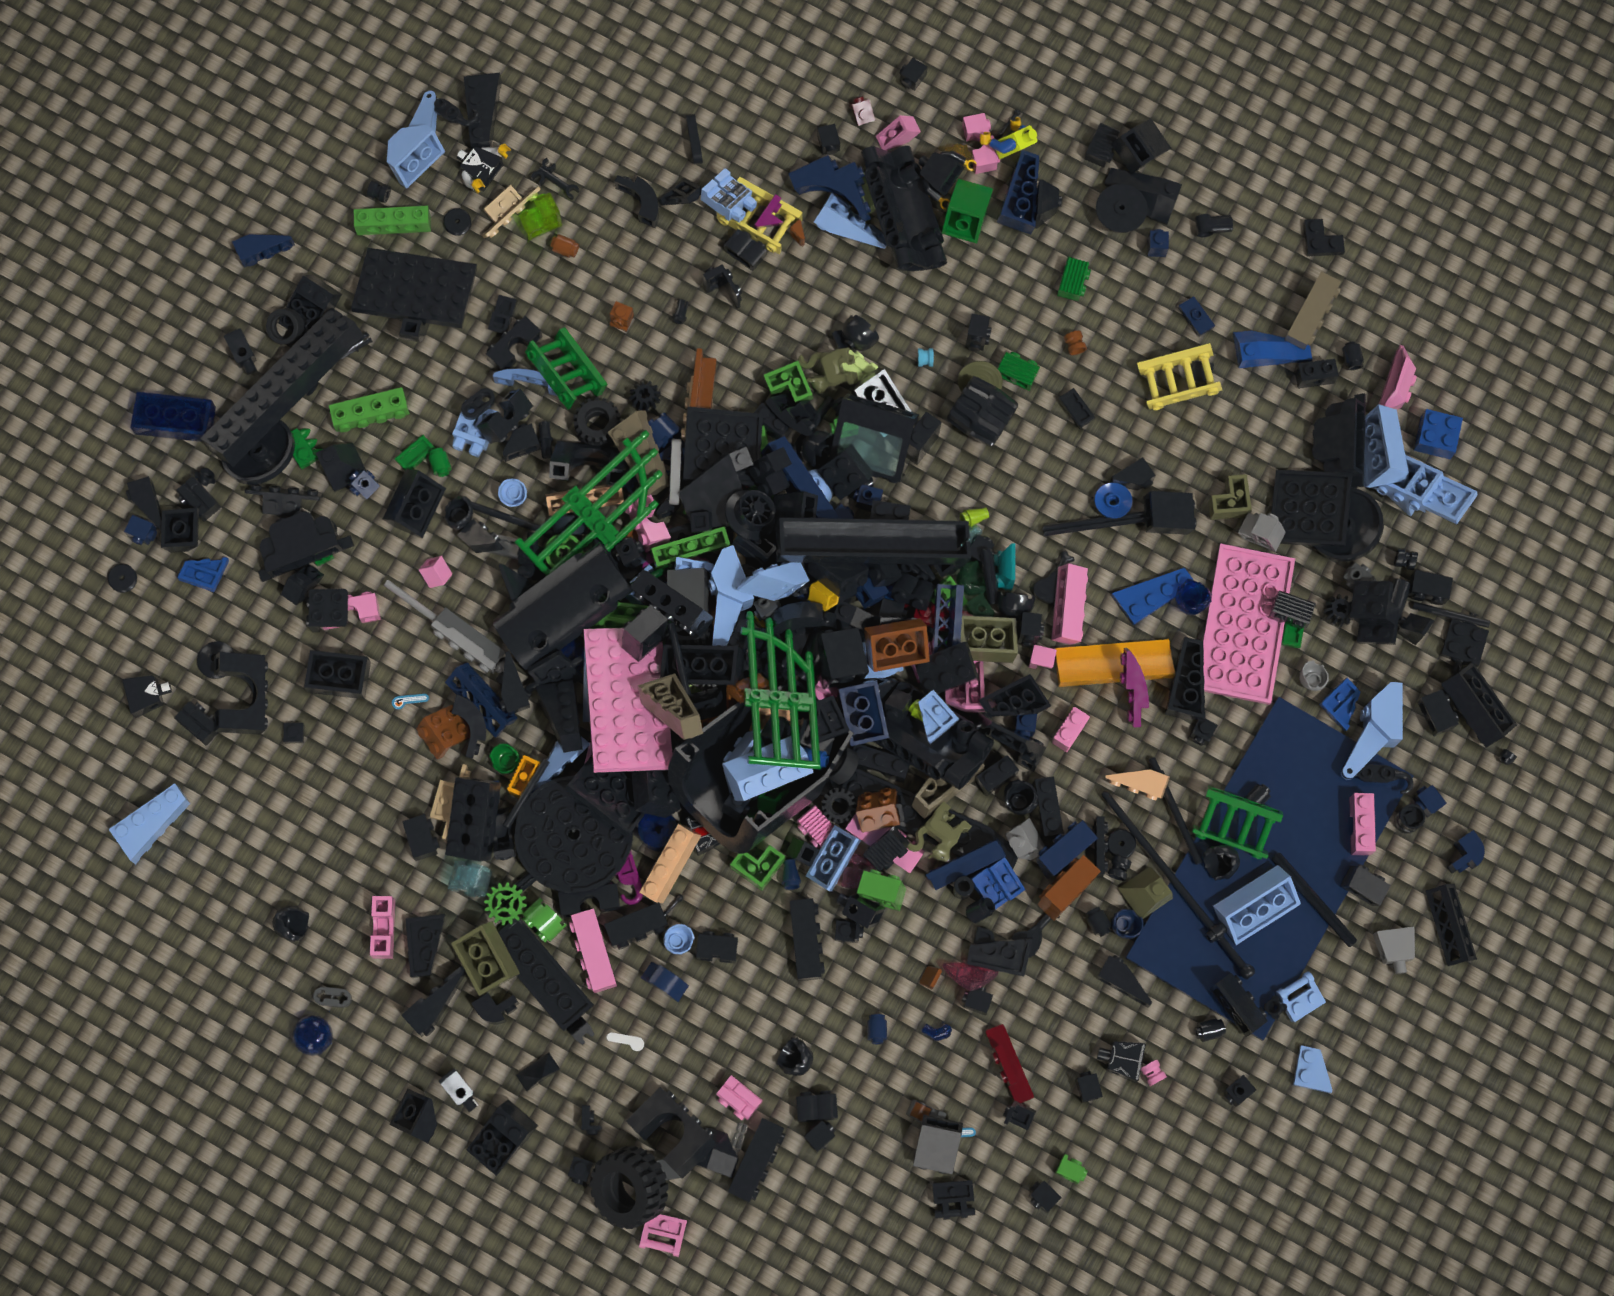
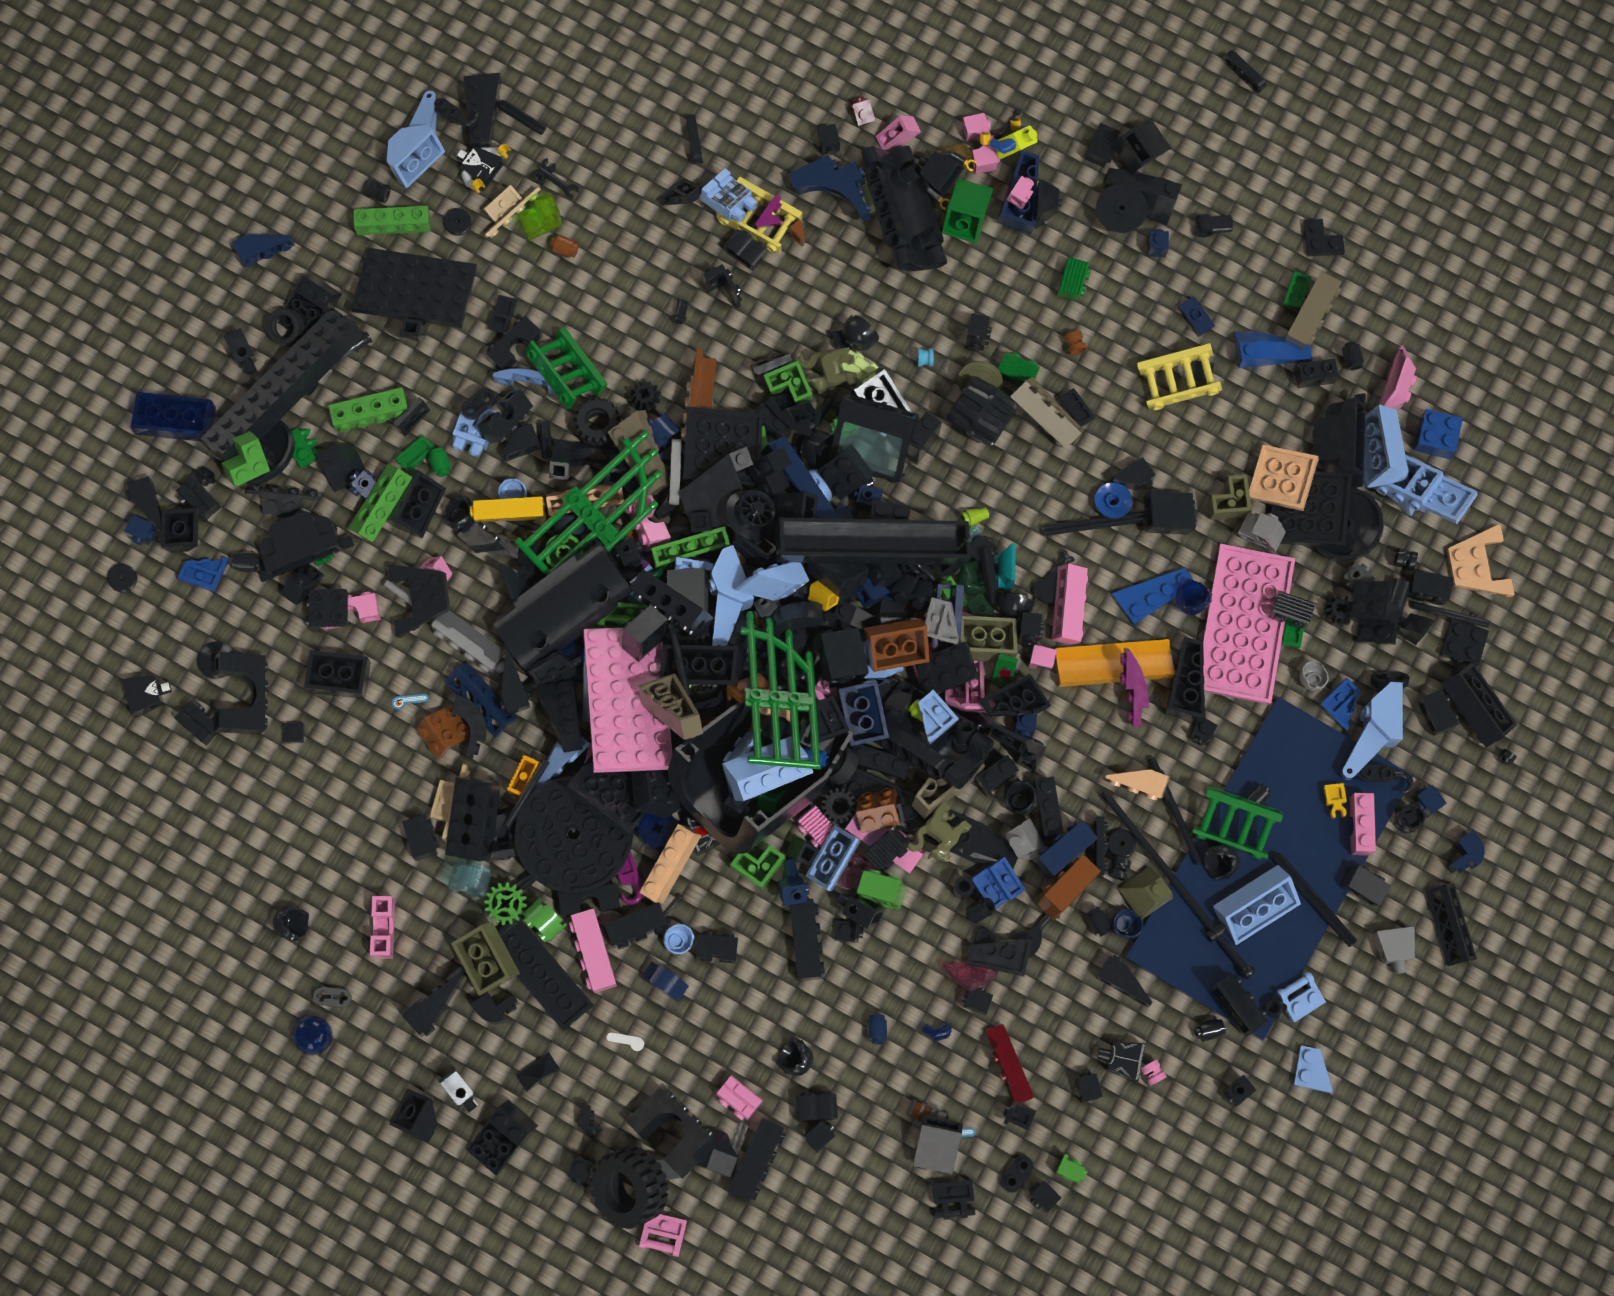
light blue wedge [109,784,190,865] -> none
black wing [406,914,446,978] -> none
green hair [489,744,520,774] -> none
black tile [567,1017,595,1045] -> none
dark orange brick [609,301,634,332] -> none
black arch [614,175,659,229] -> none
light blue wedge [814,193,887,249] -> none
black brick [899,58,928,91] -> none
dark orange slope [920,966,942,990] -> none
dark blue fence [926,838,1006,890] -> none
bright pink brick [1052,707,1090,752] -> none
none -> bright green brick [222,431,270,487]
none -> black brick [232,553,262,572]
none -> bright green brick [349,464,412,542]
none -> black wing [388,565,450,638]
none -> black tile [393,397,430,437]
none -> yellow slope [470,497,546,522]
none -> black axle [498,100,546,135]
none -> black plate [750,351,792,376]
none -> dark blue brick [778,876,809,906]
none -> light grey wing [925,597,959,644]
none -> green tile [991,653,1018,687]
none -> black plate [1001,1155,1033,1193]
none -> bright pink brick [1007,176,1034,209]
none -> dark tan wedge [1010,377,1084,448]
none -> black beam [1223,50,1267,93]
none -> light nougat plate [1249,445,1319,511]
none -> green plate [1282,271,1312,311]
none -> yellow plate [1323,783,1347,819]
none -> black plate [1370,671,1410,689]
none -> light nougat wing [1446,525,1515,597]

